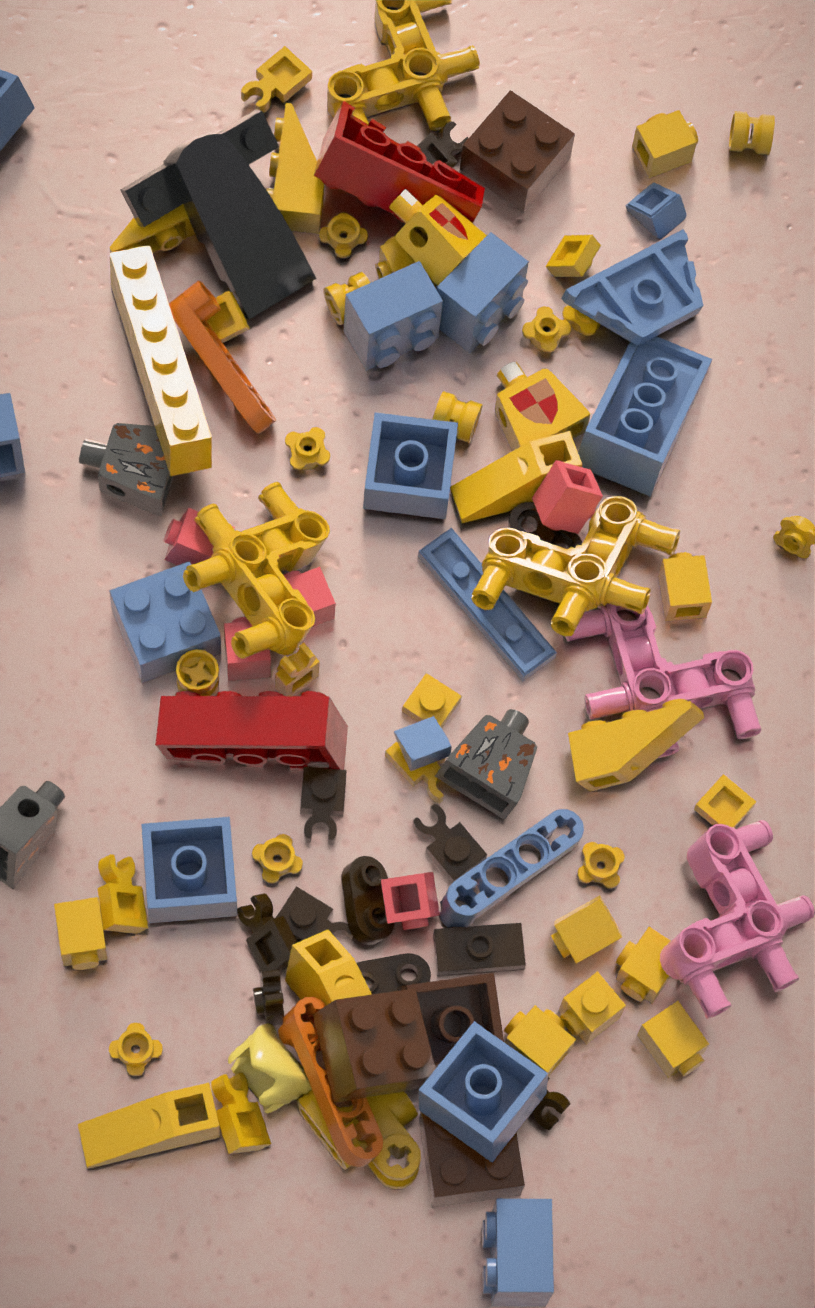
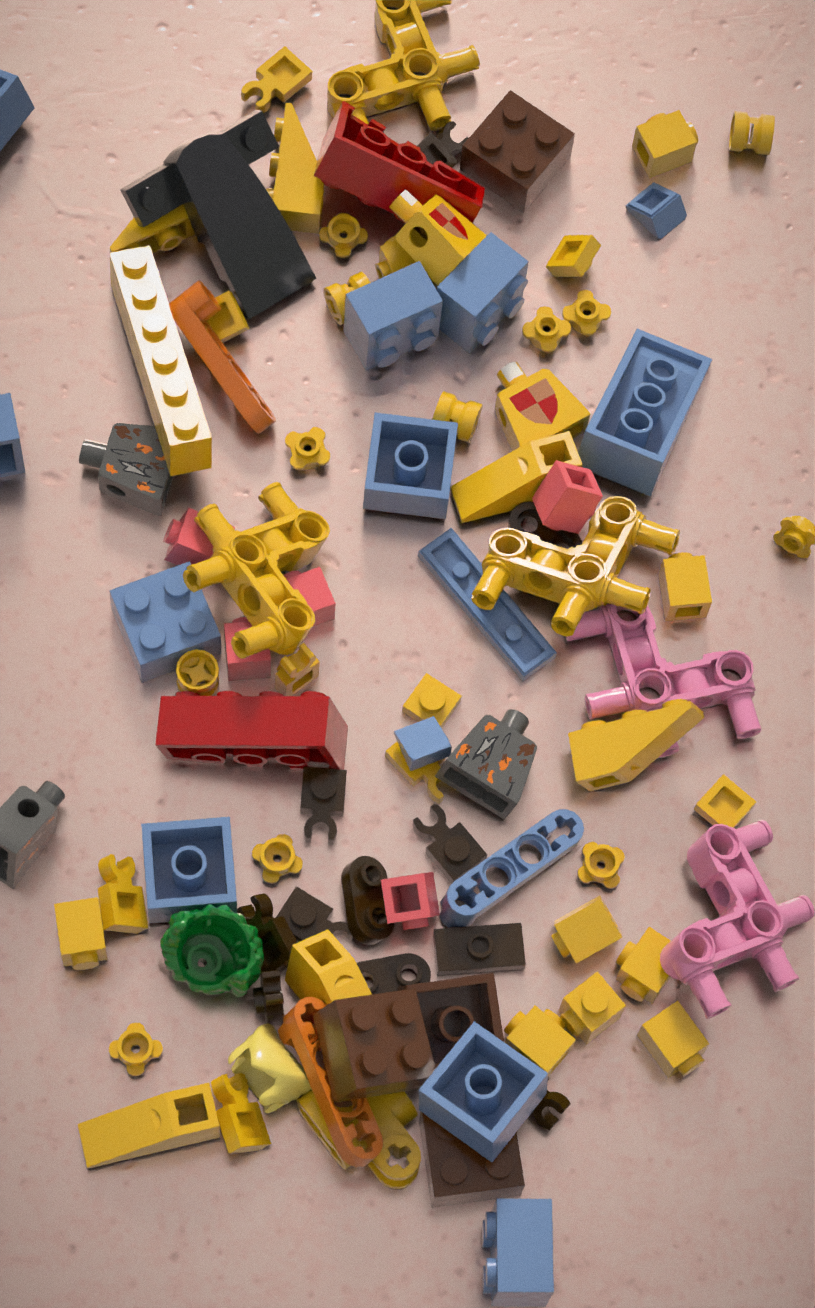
medium blue wing [561,229,704,346] -> none
none -> green hair [160,904,264,997]

